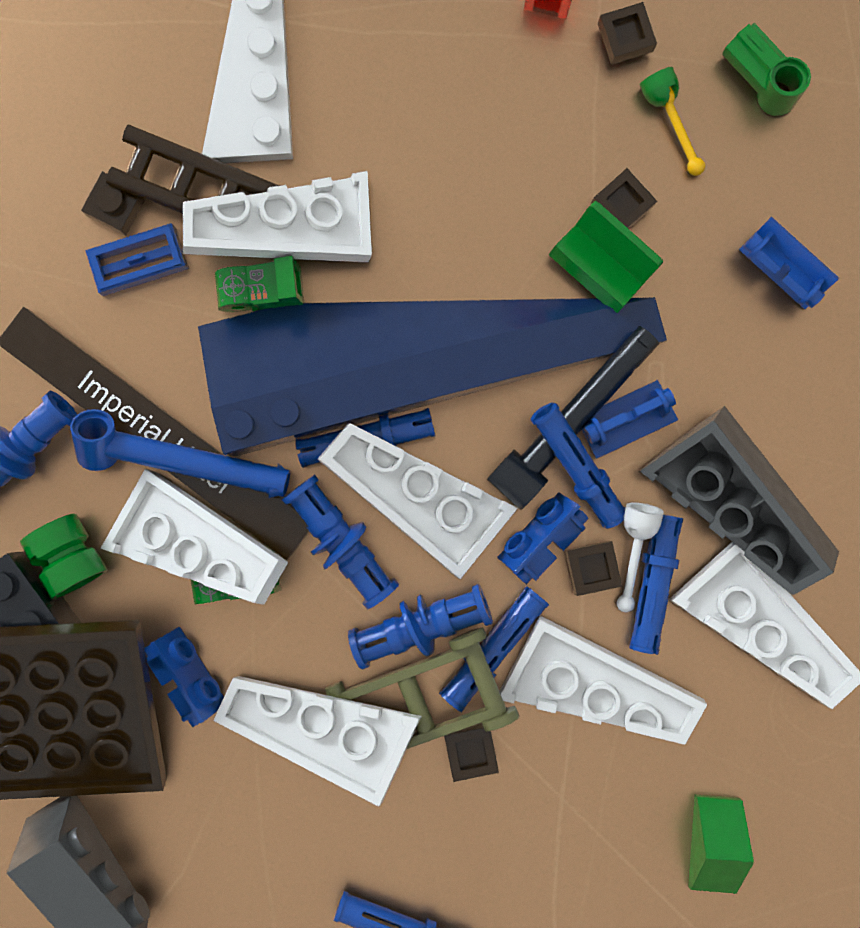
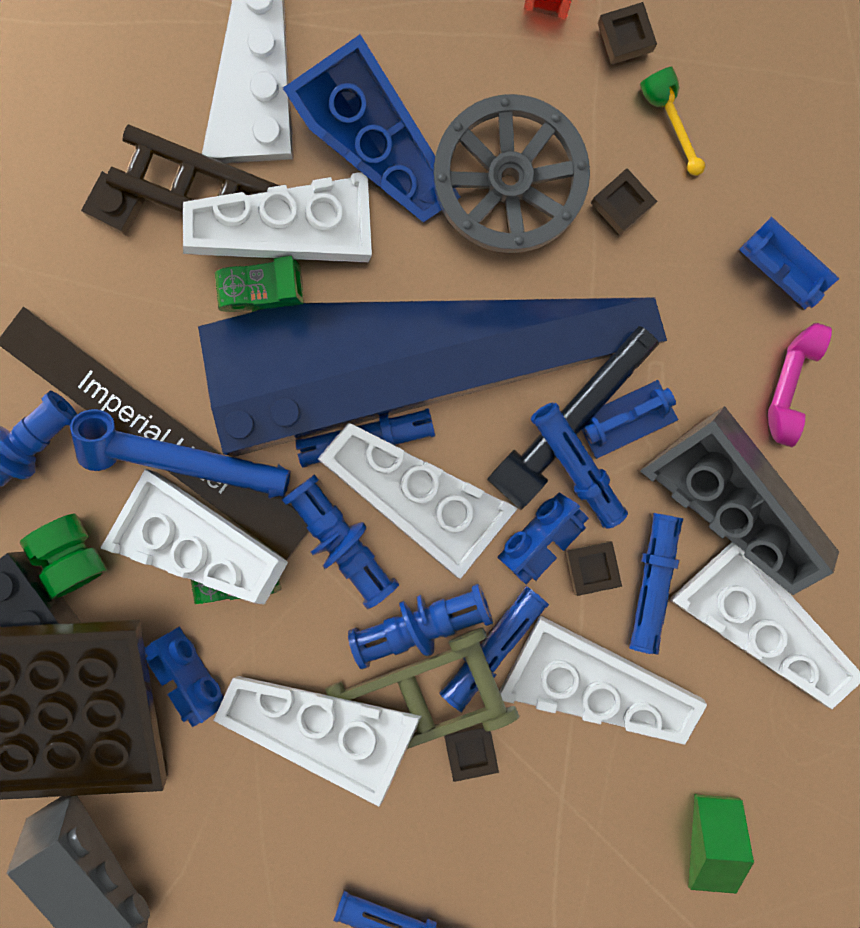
blue tile [85,223,188,296] -> none
green panel [549,201,663,313] -> none
white hinge [617,503,664,613] -> none
green piece [722,23,811,116] -> none
none -> blue wedge [283,34,461,222]
none -> dark grey wheel [433,94,590,253]
none -> dark pink bar [768,323,832,448]

